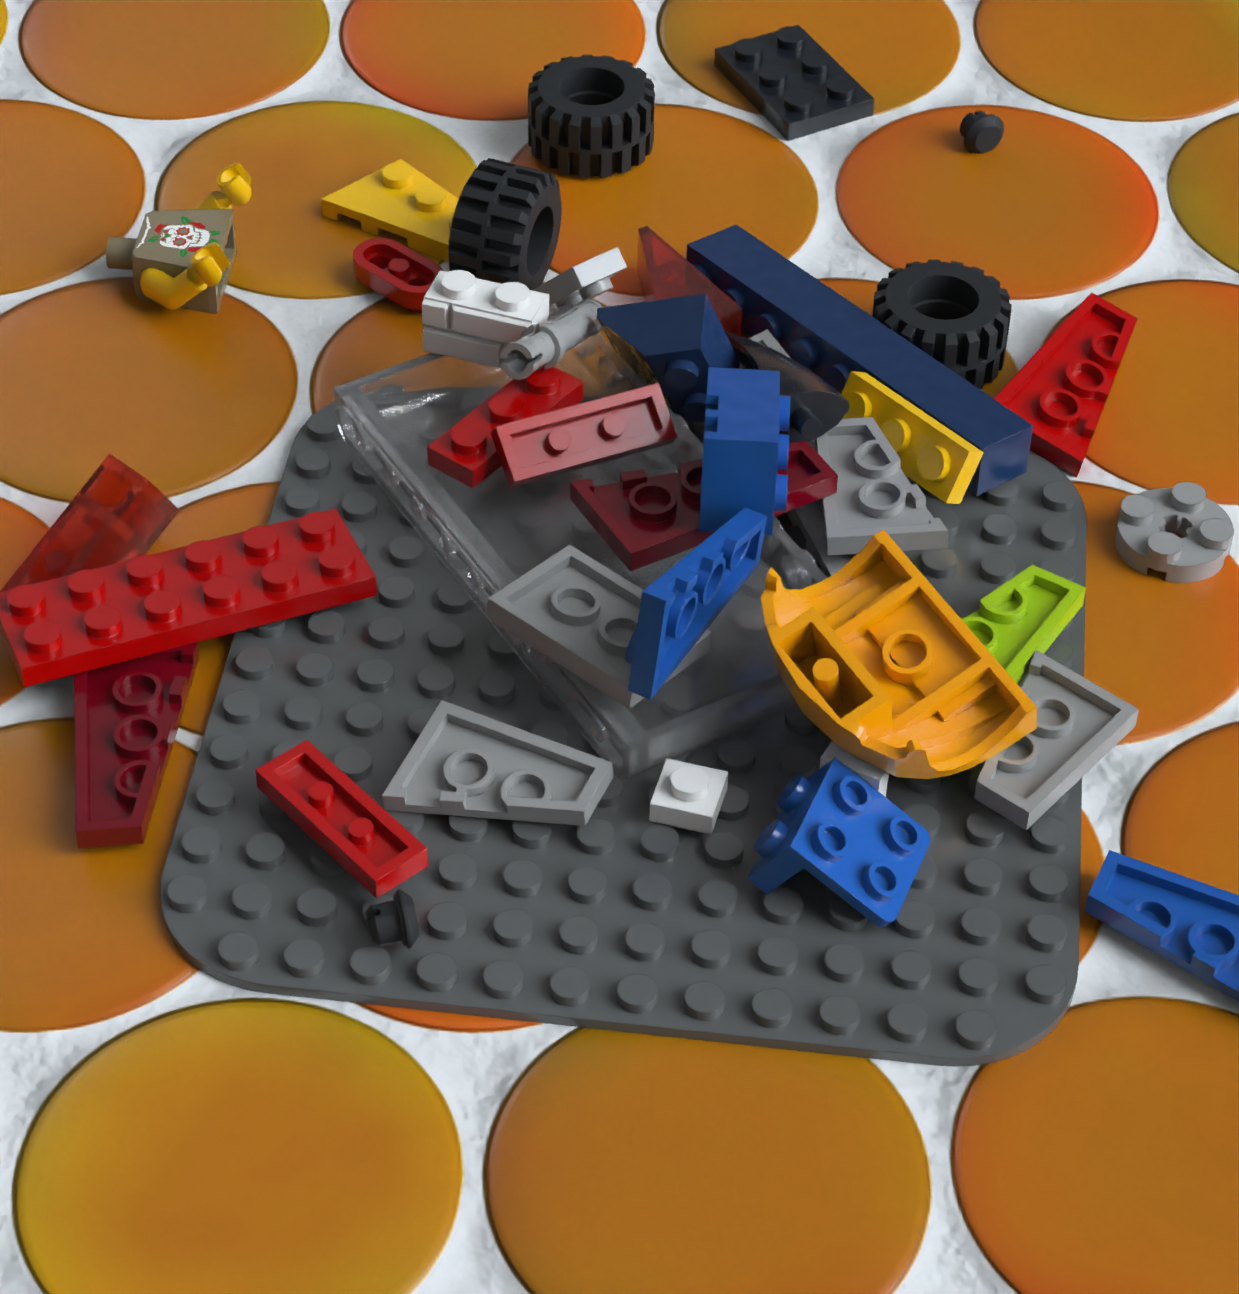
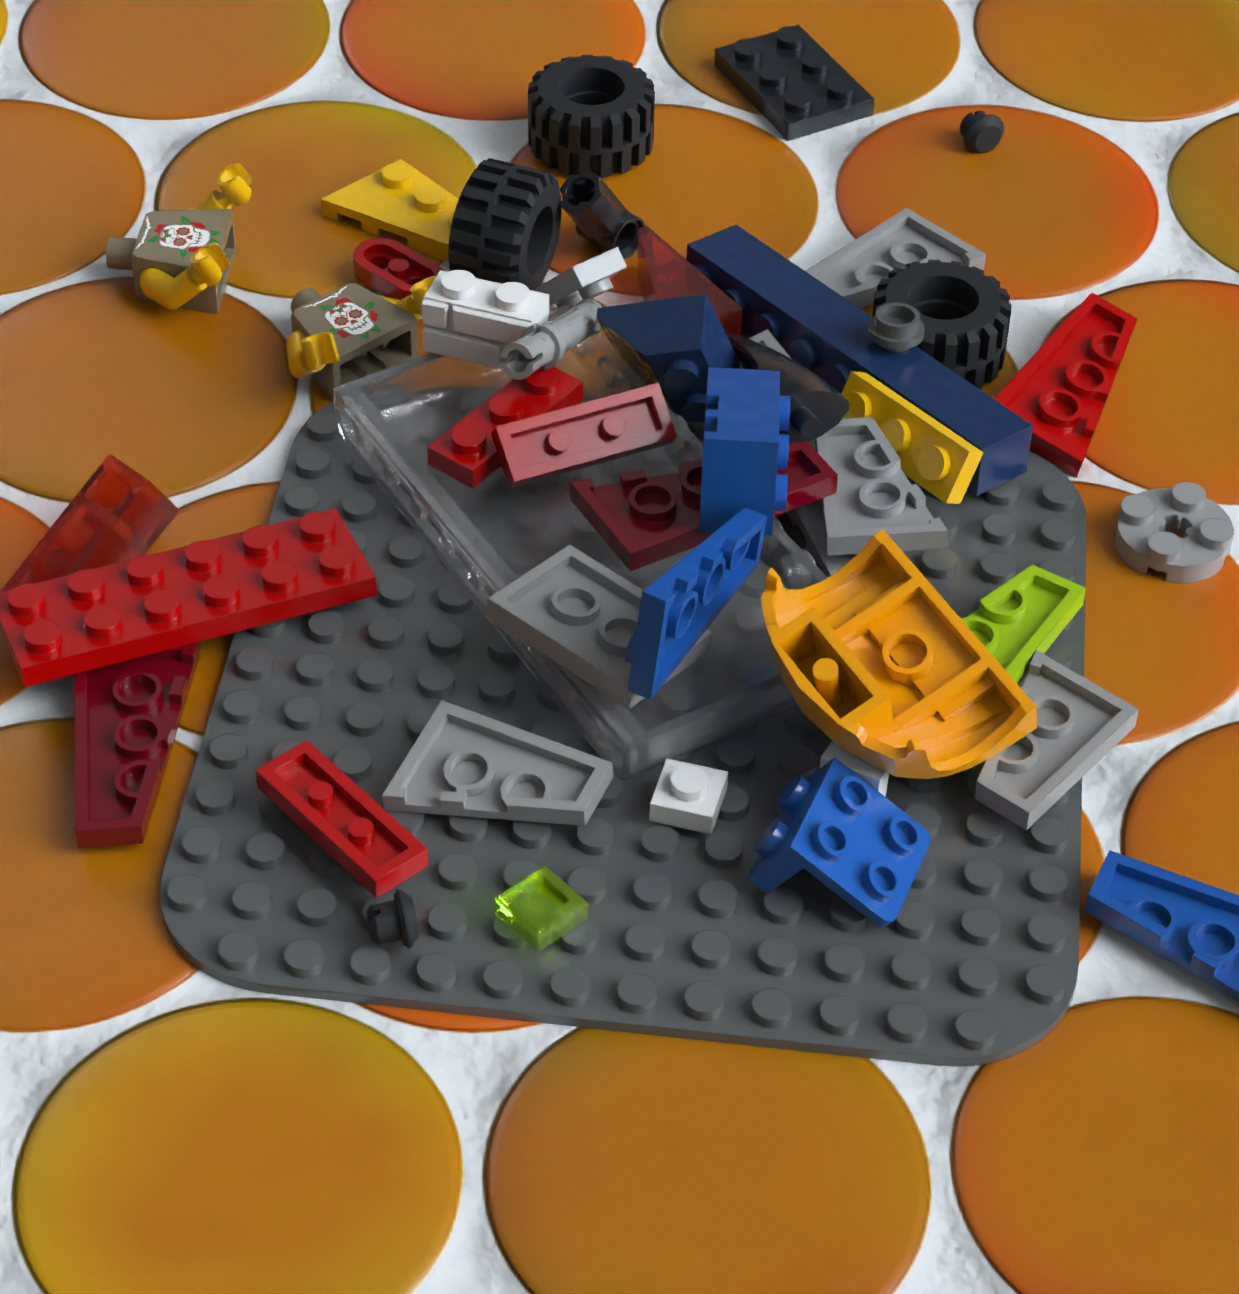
none -> dark tan torso [286,276,436,402]
none -> clear neon green tile [495,866,589,952]
none -> black piece [560,170,646,260]
none -> light grey wing [805,208,986,308]
none -> dark grey plate [868,302,925,353]

